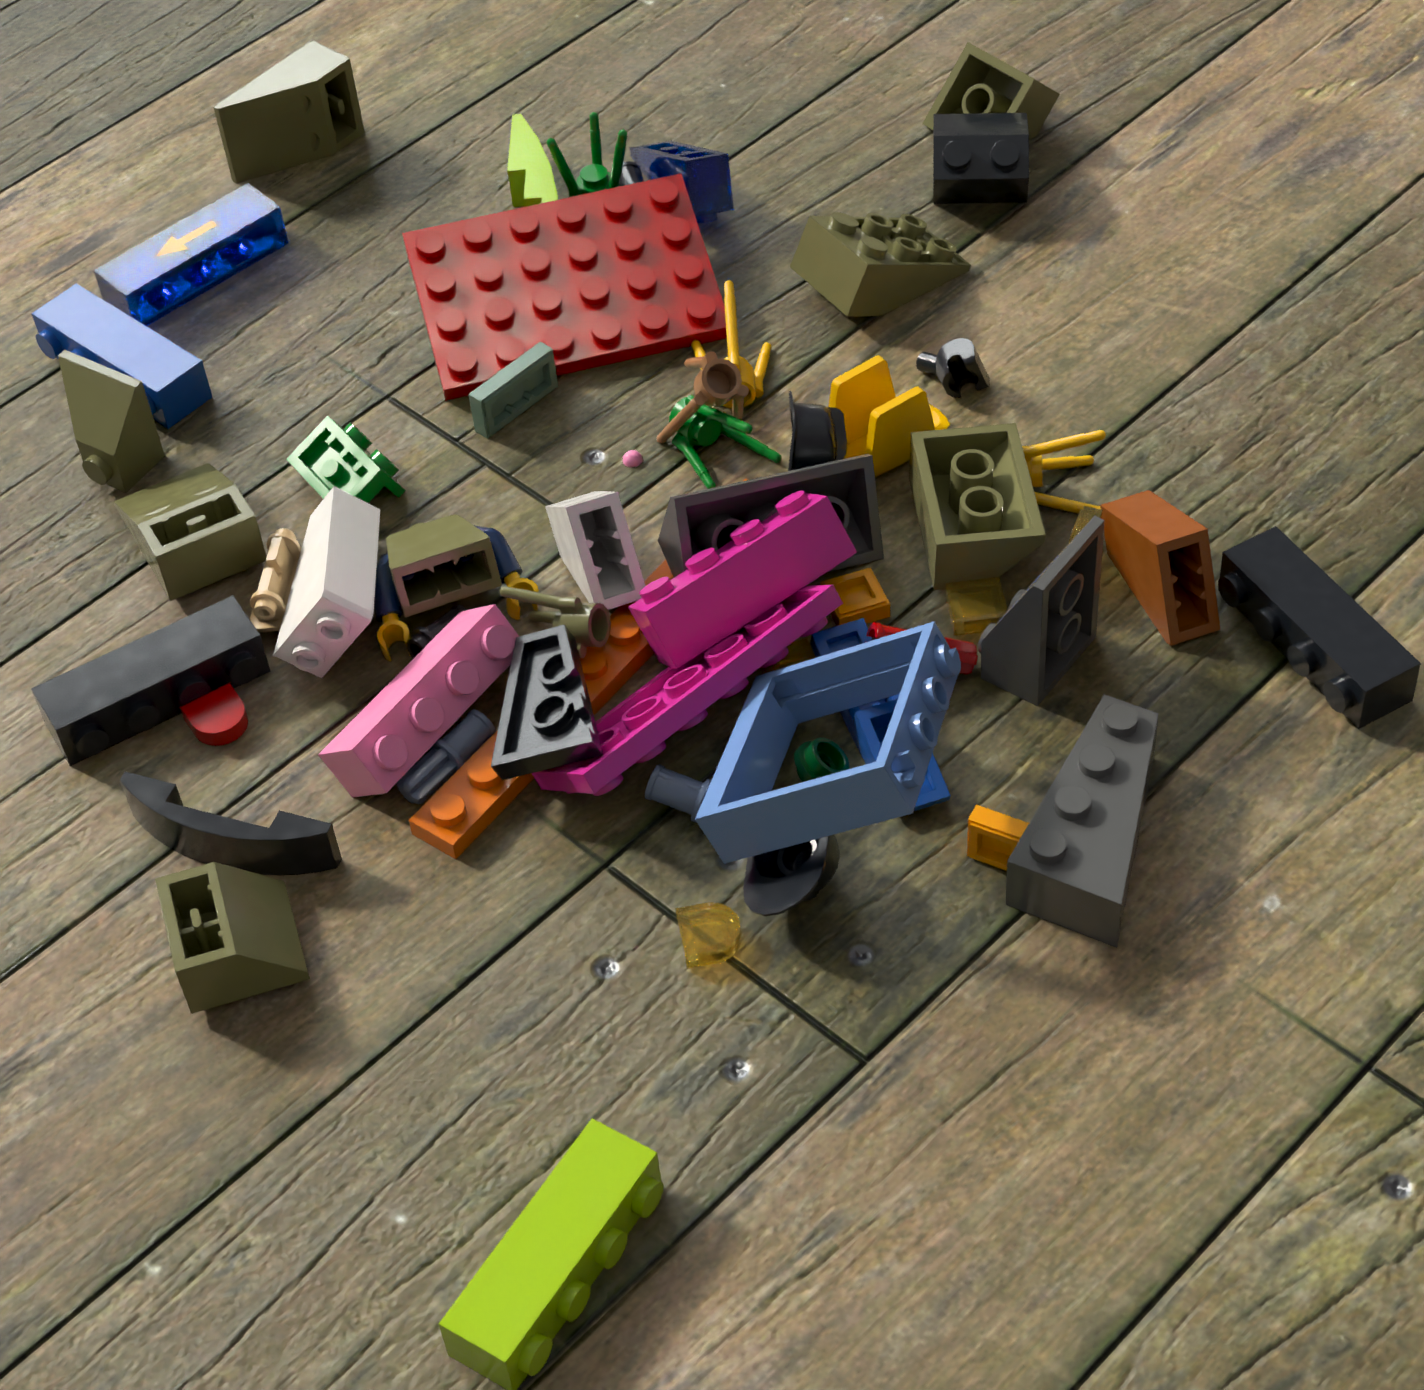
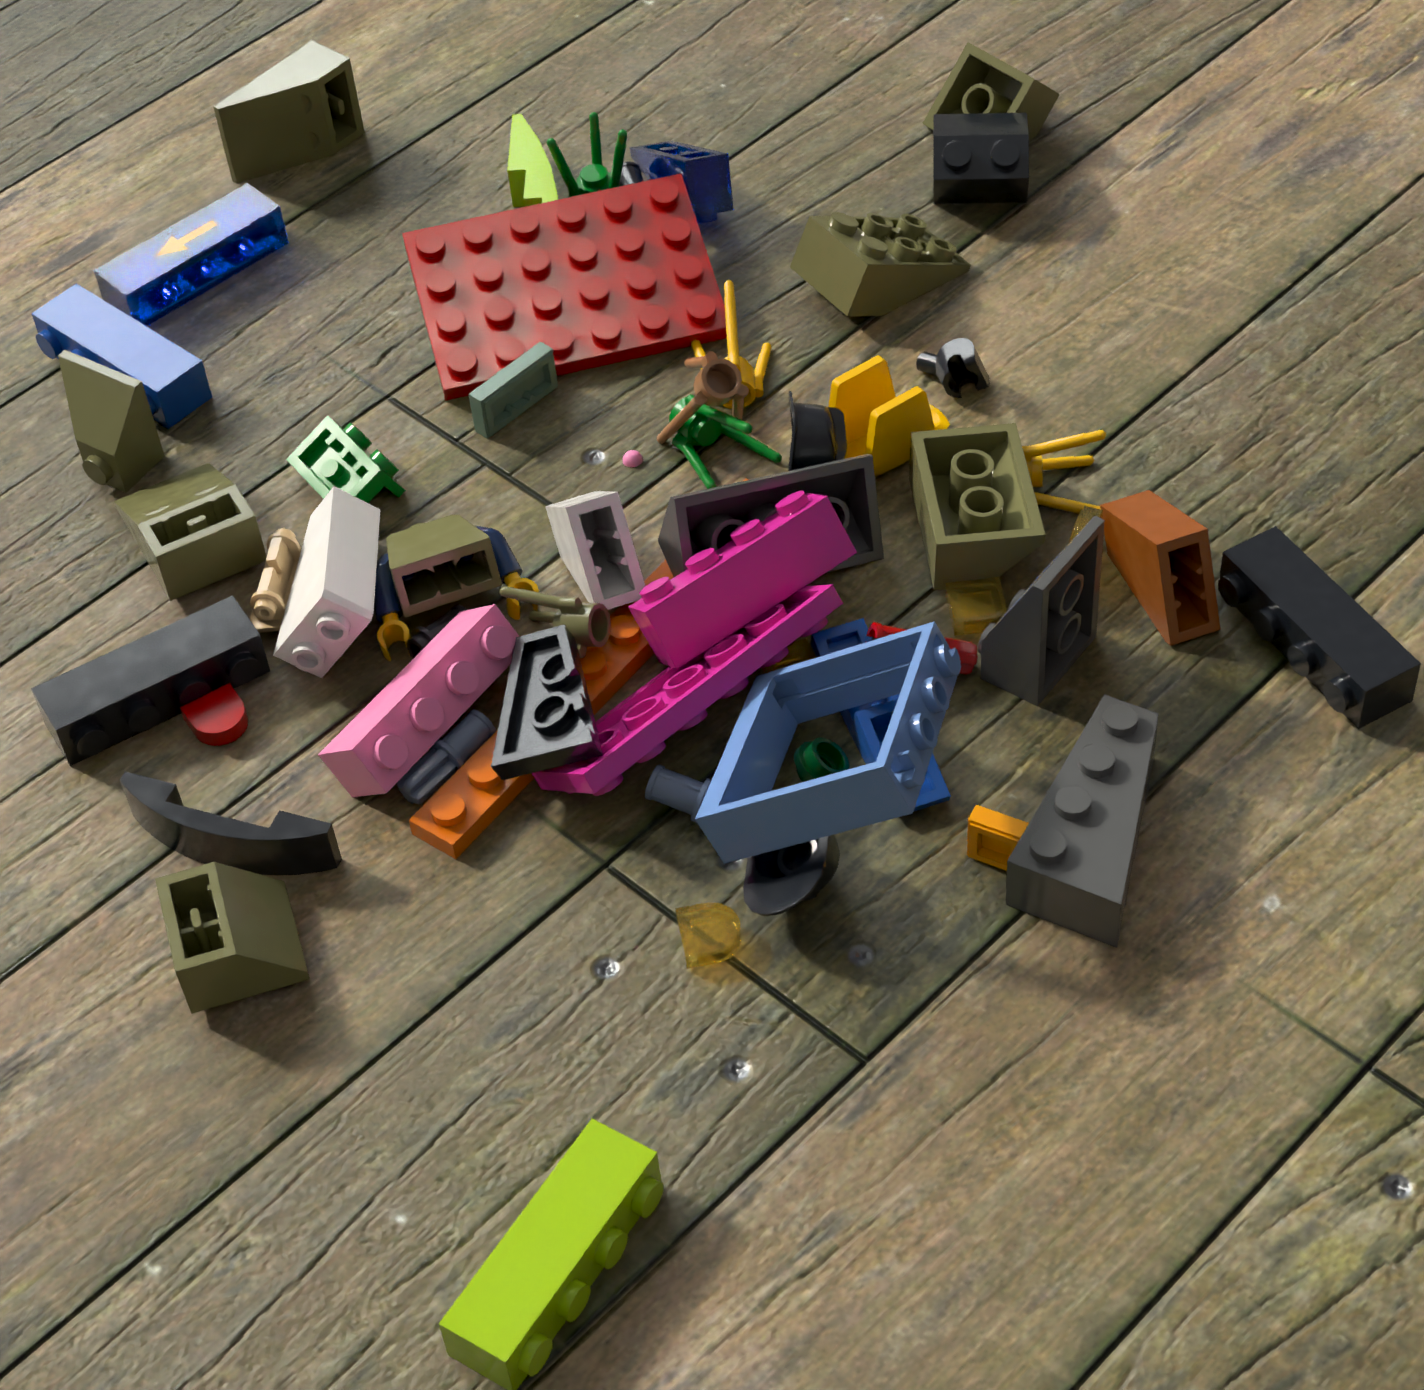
light orange tile [820,567,891,626] -> none

